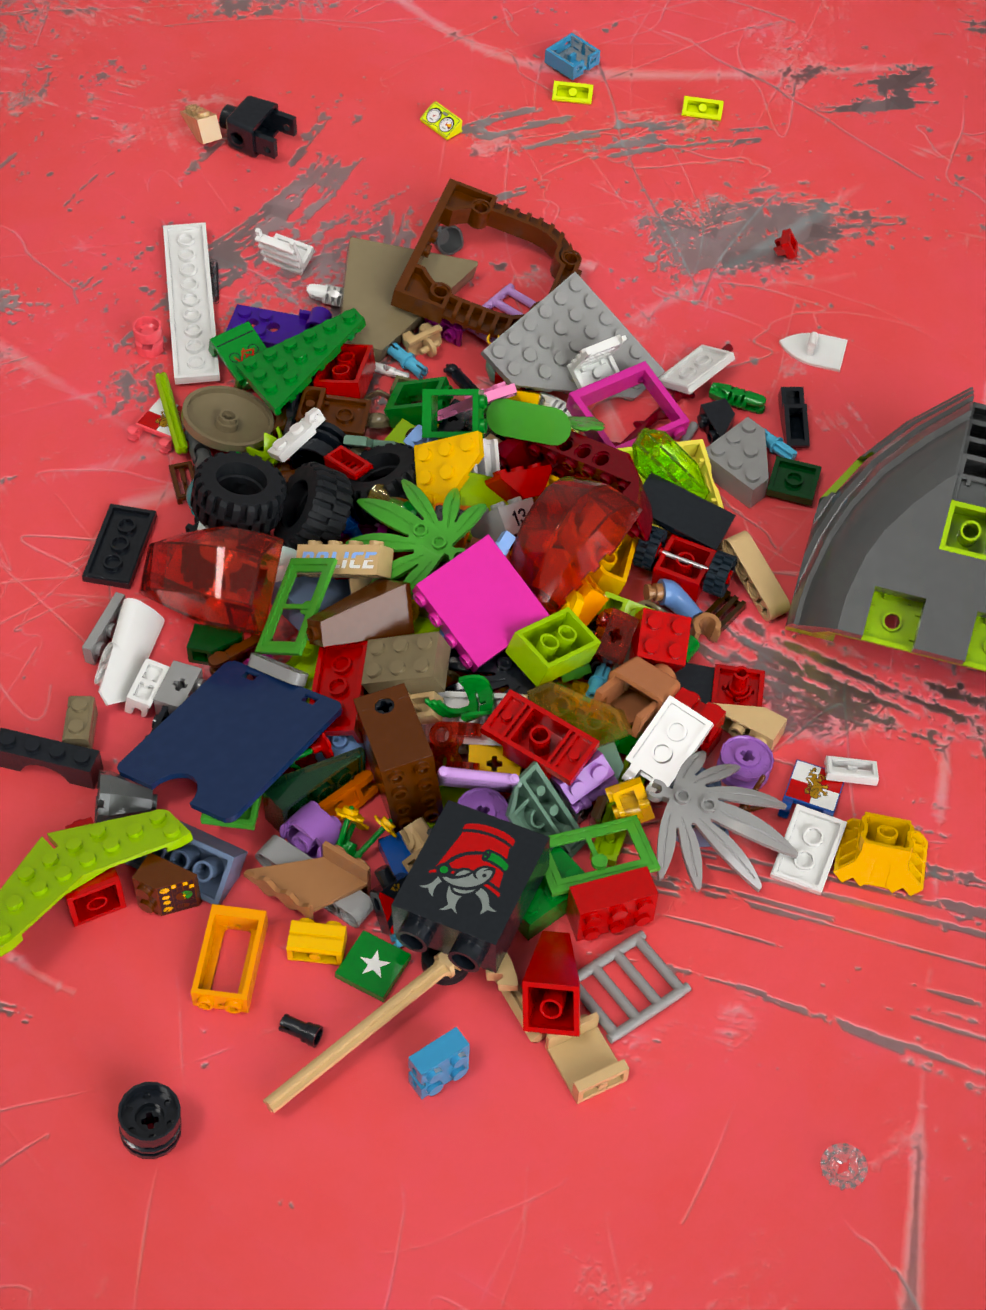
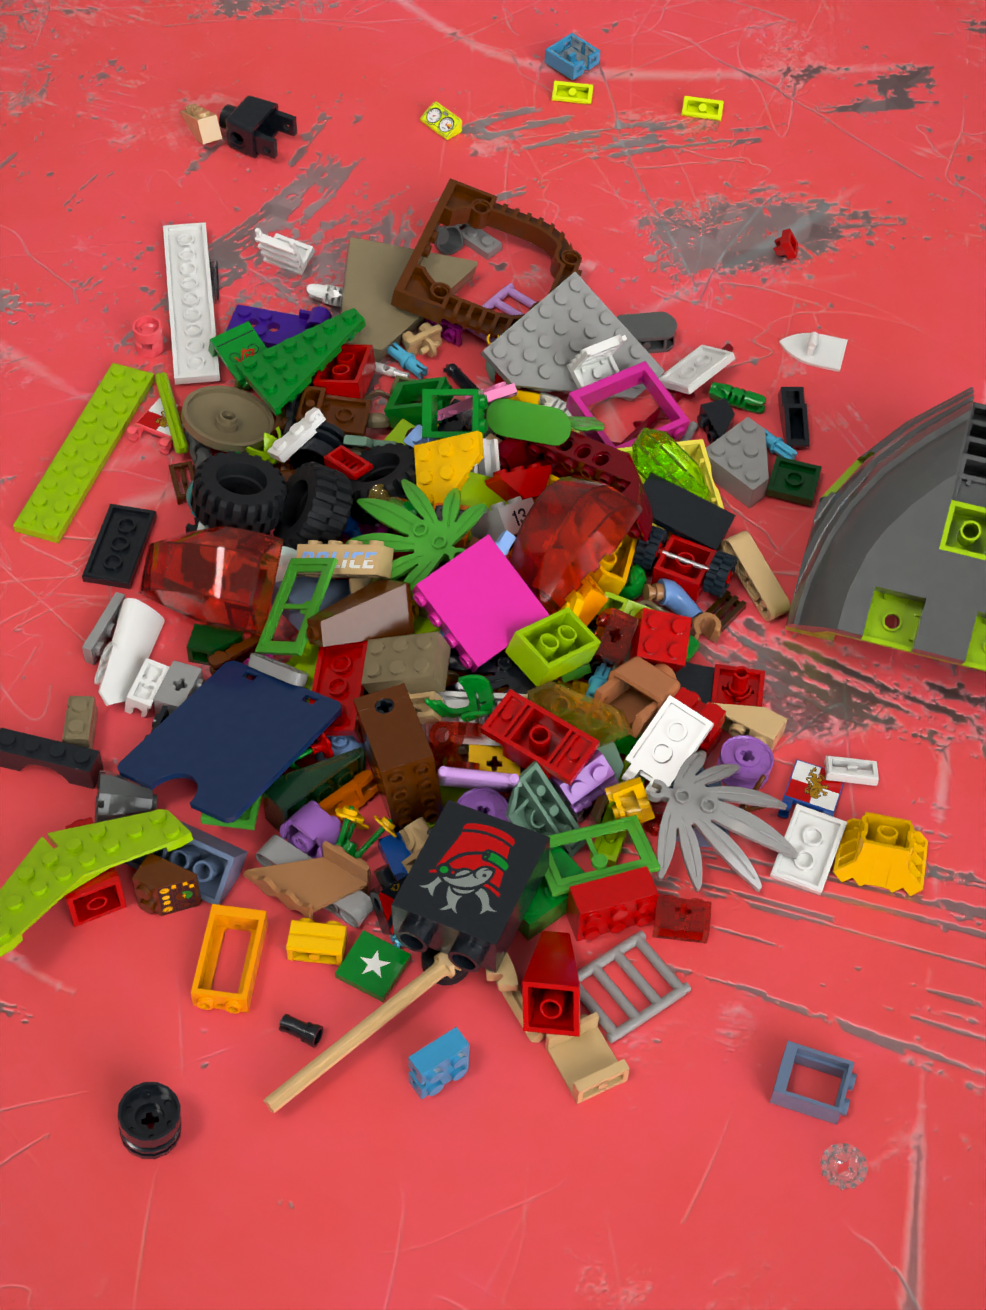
none -> lime plate [13,363,155,543]
none -> light grey plate [455,223,503,260]
none -> dark grey brick [617,311,677,354]
none -> green hair [618,564,647,601]
none -> clear red plate [643,811,663,837]
none -> clear red brick [652,895,712,944]
none -> sand blue window [770,1041,857,1125]

